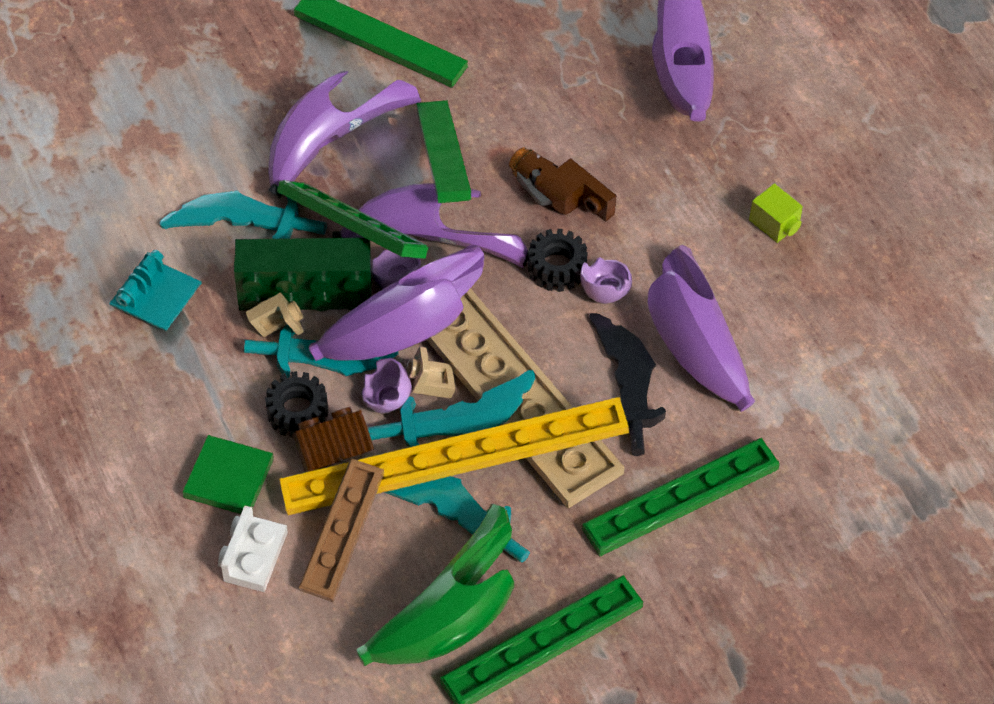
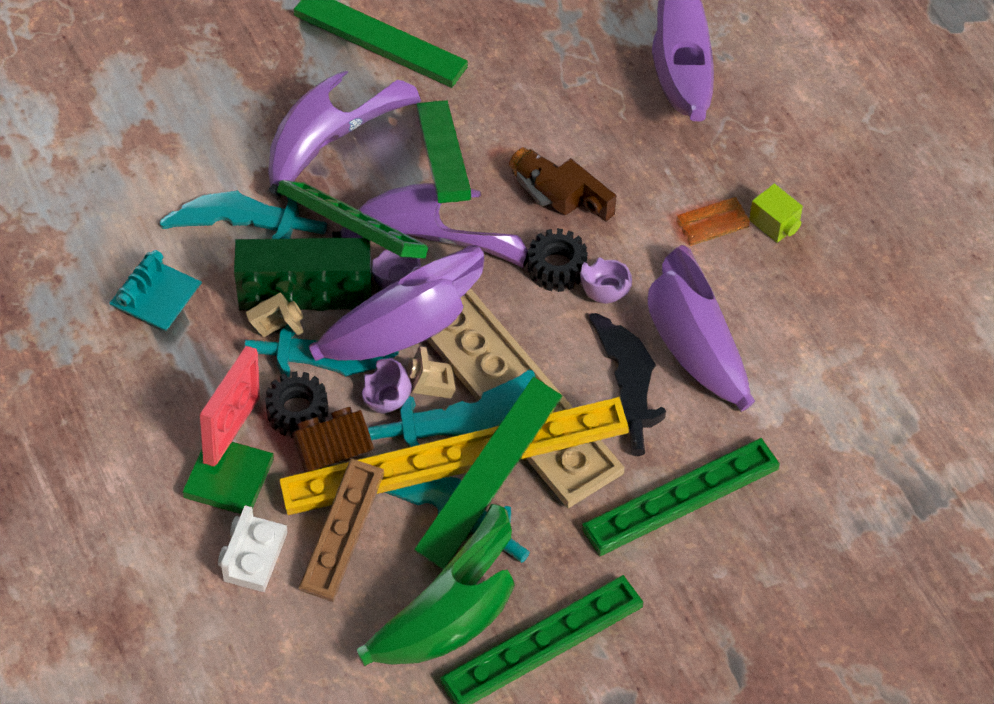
none -> coral tile [200,346,260,467]
none -> green tile [414,376,563,570]
none -> clear orange tile [677,197,750,246]

